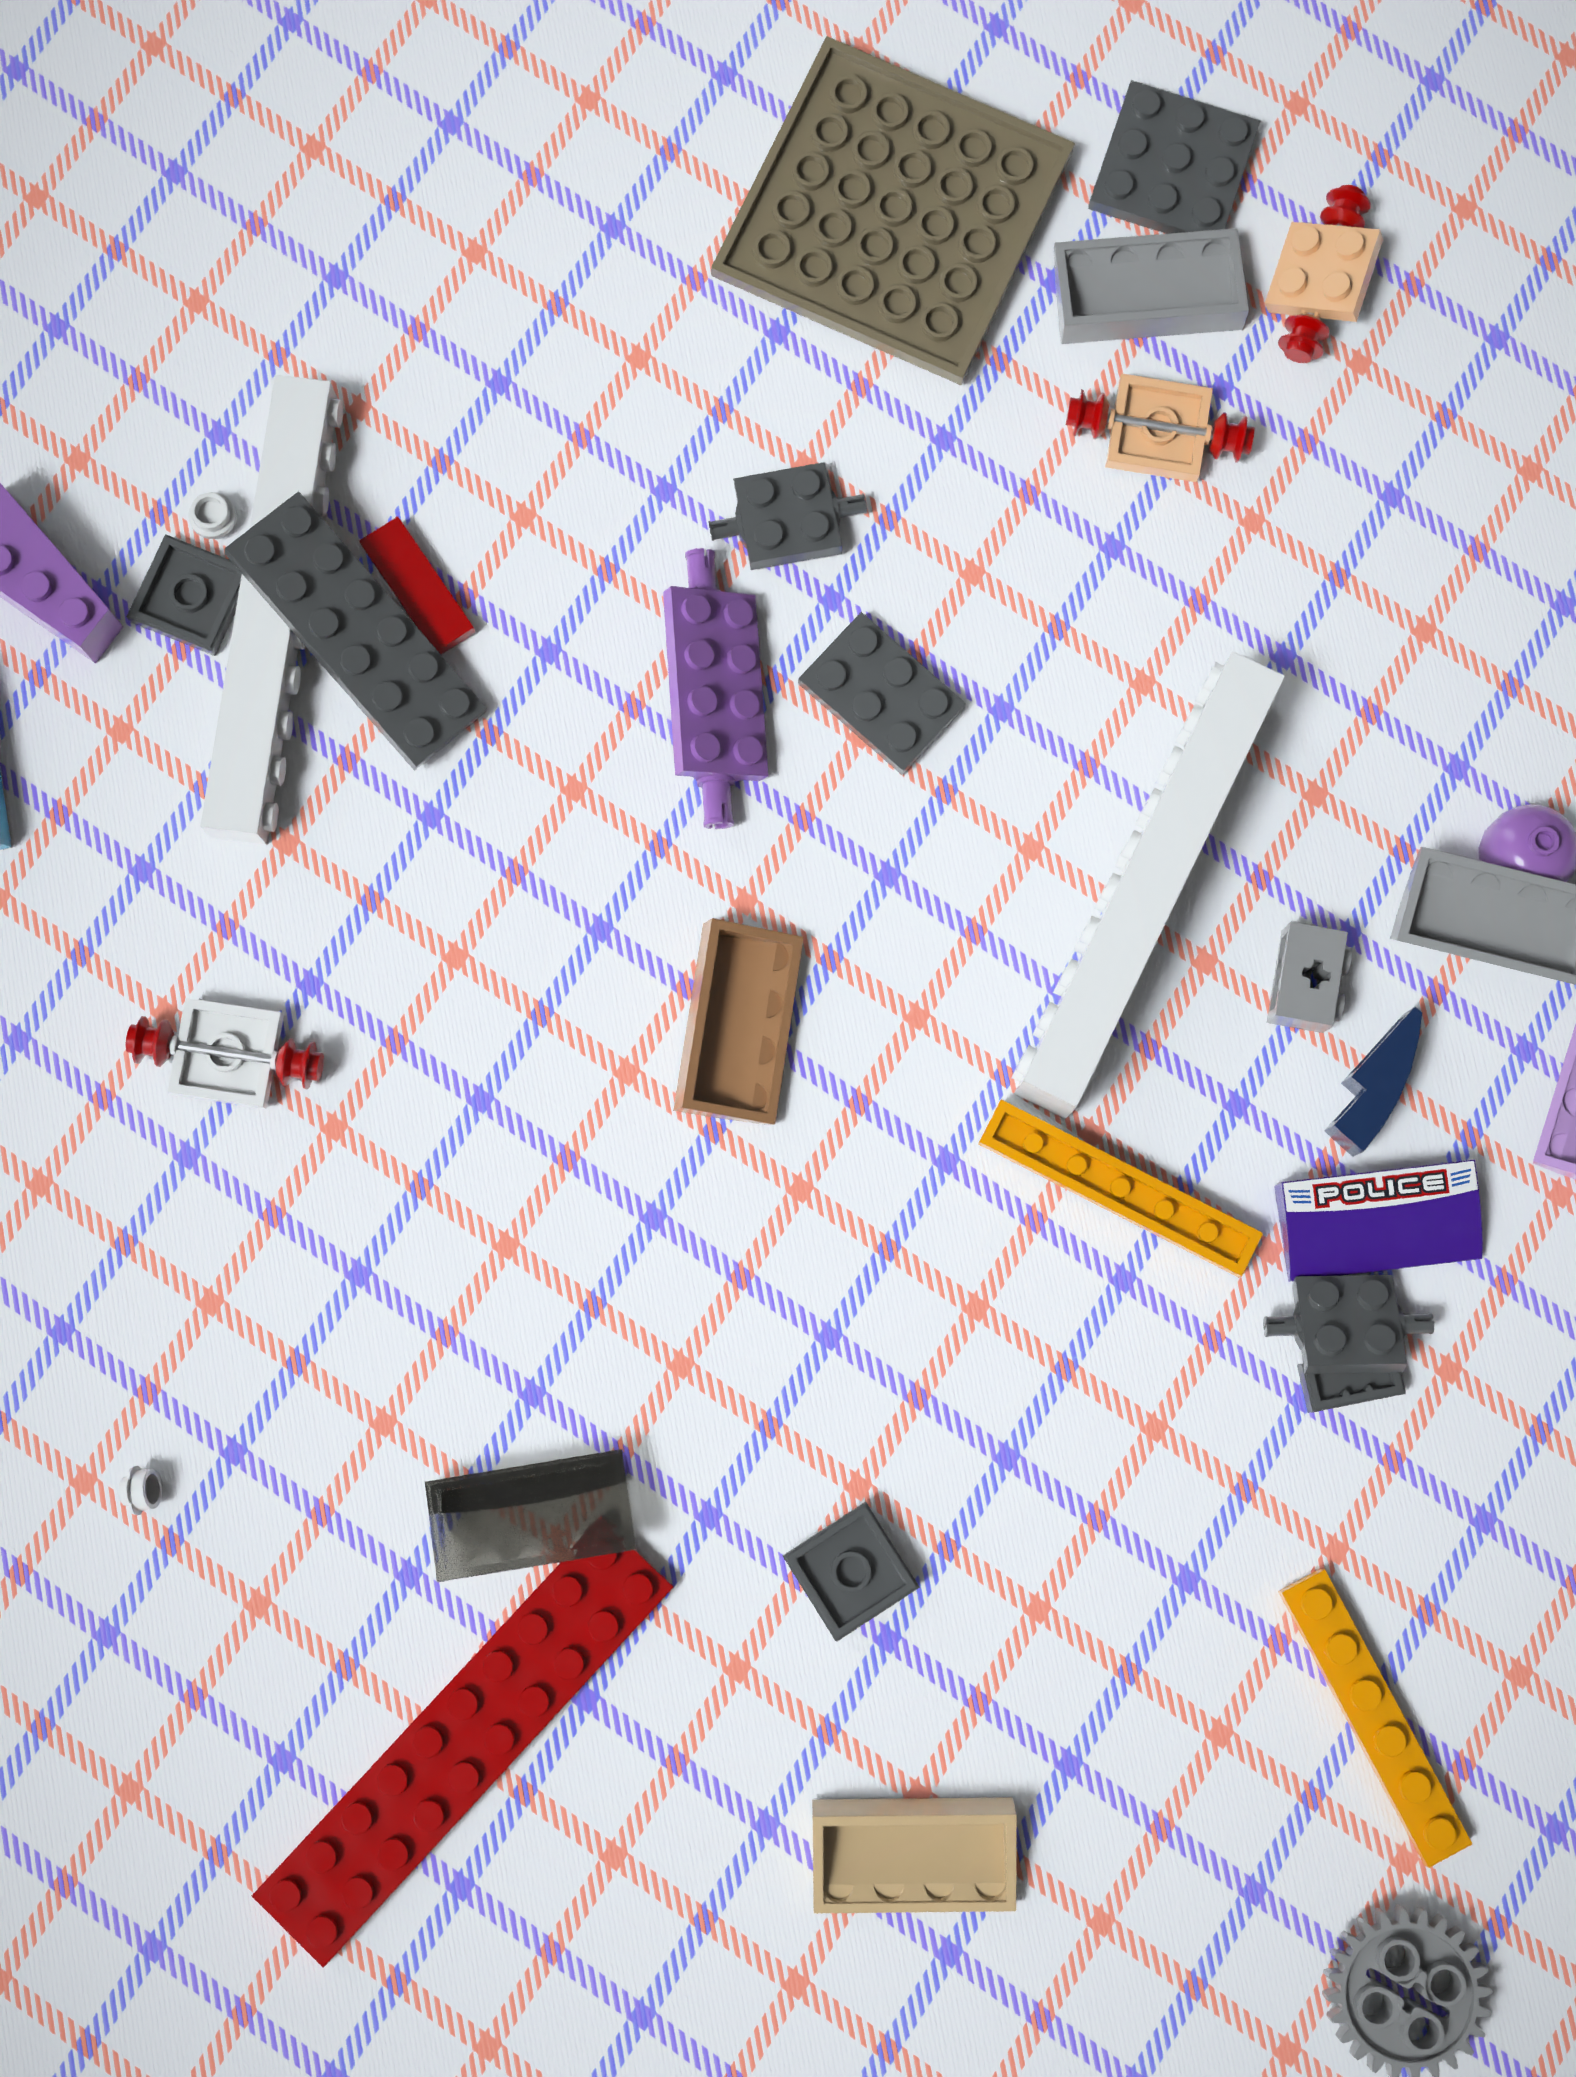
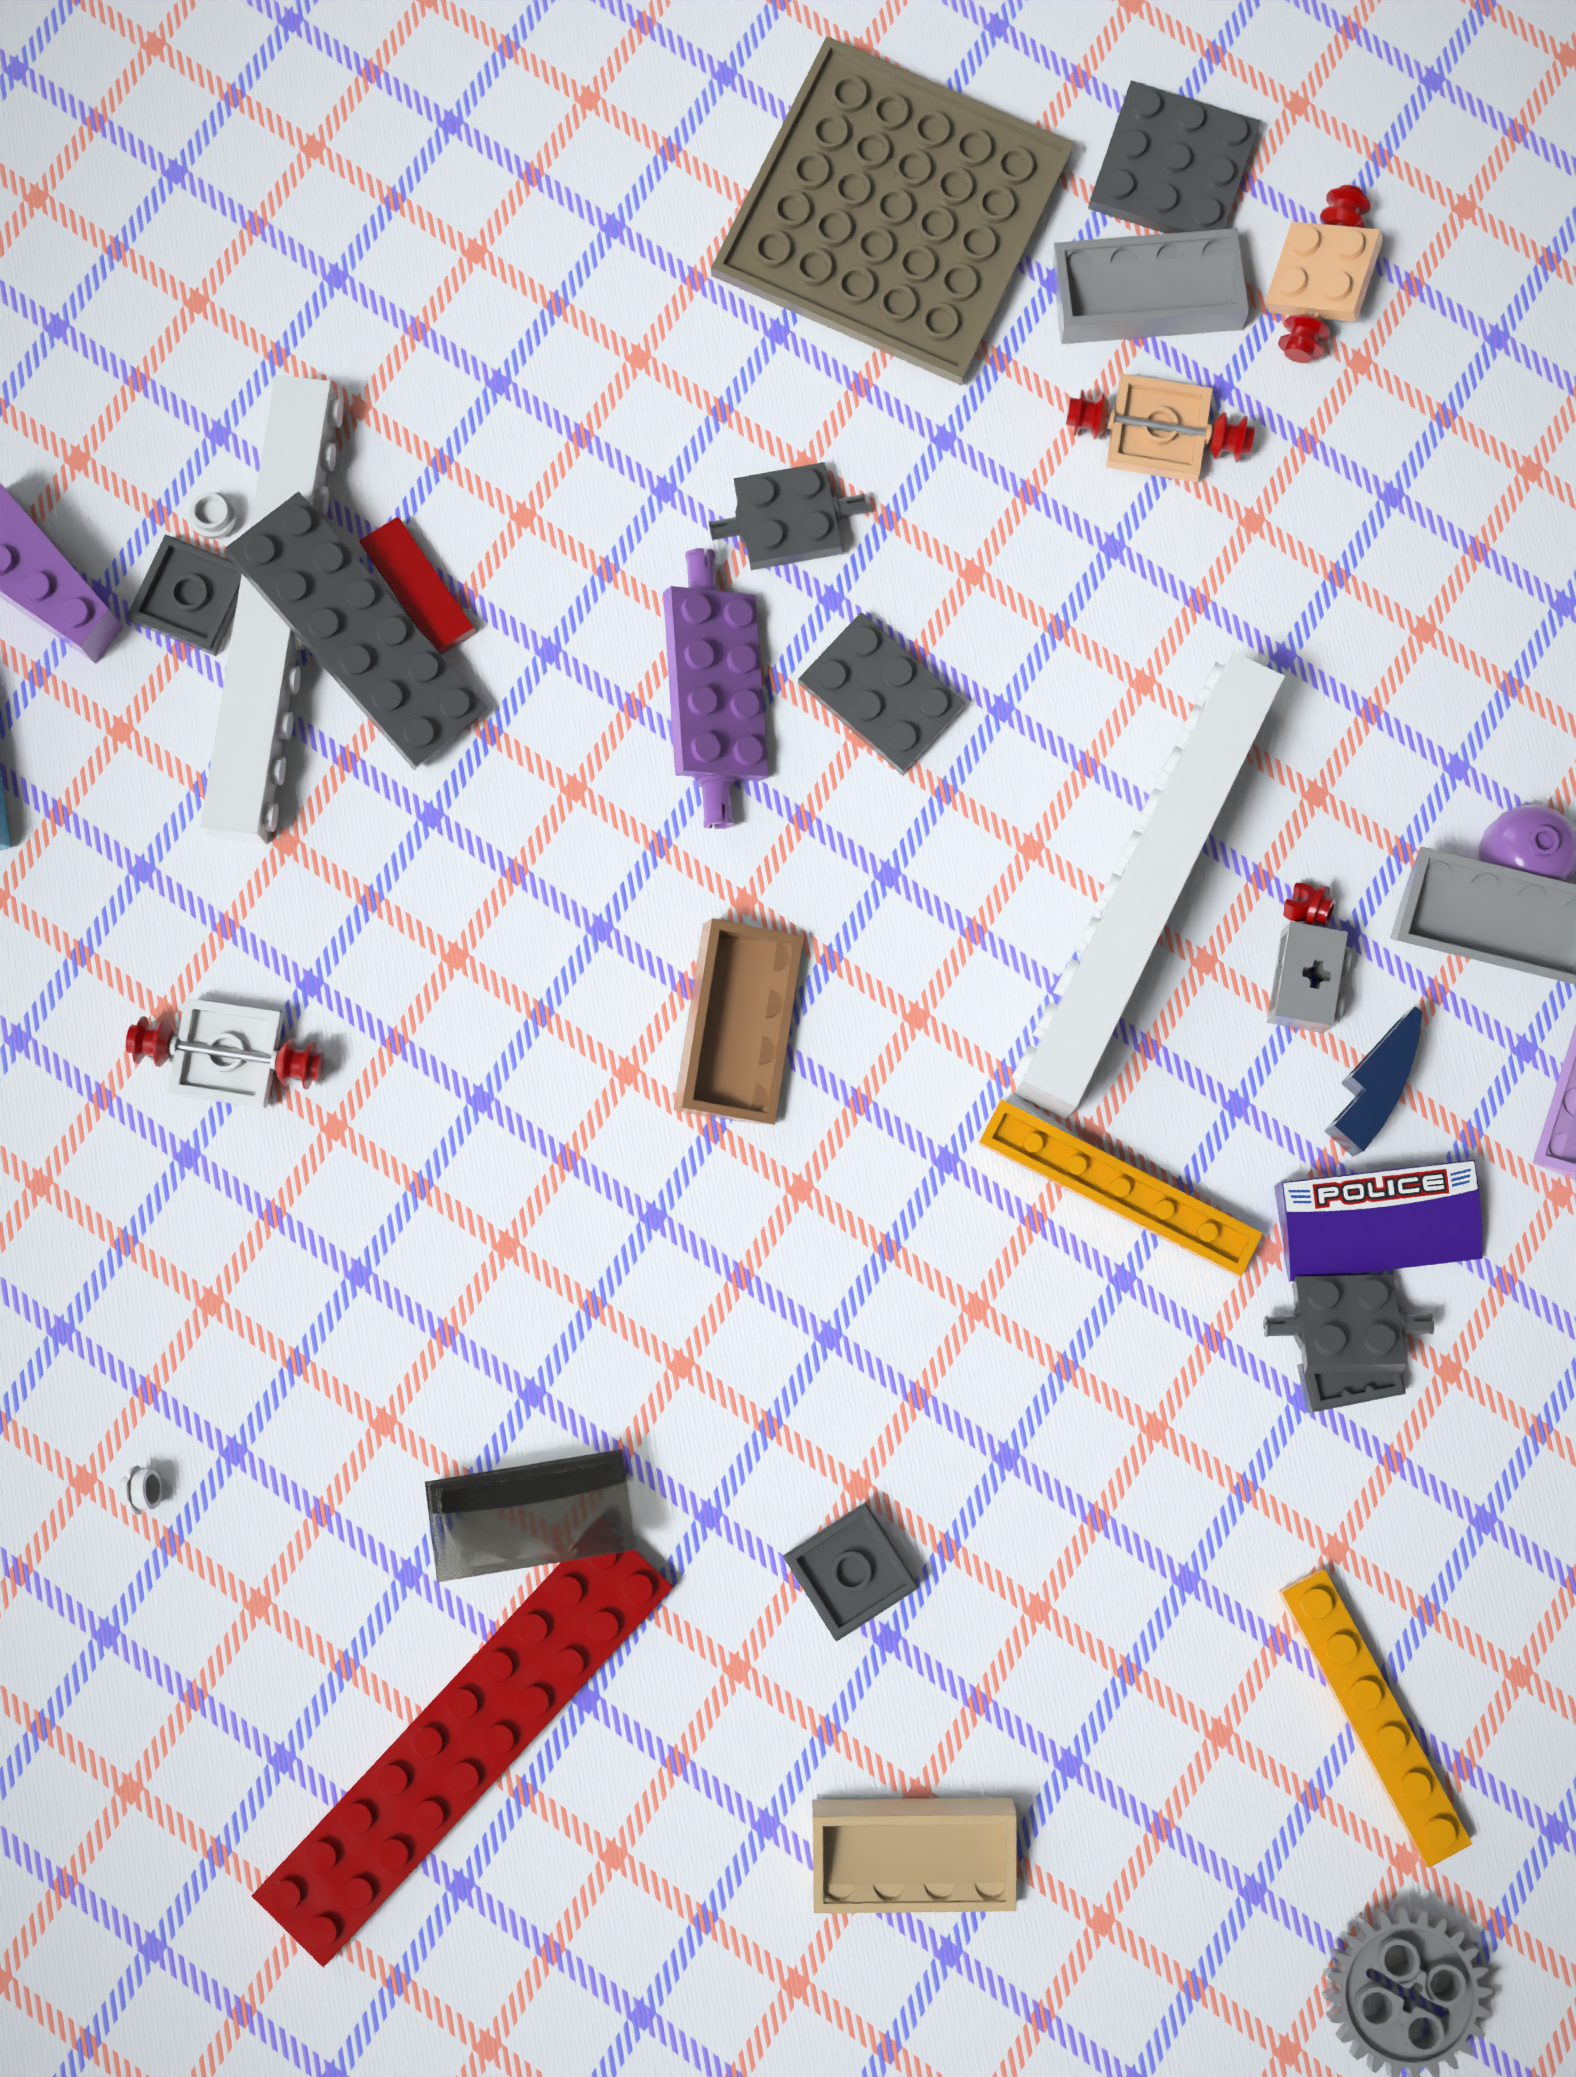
none -> red plate [1283,883,1336,926]

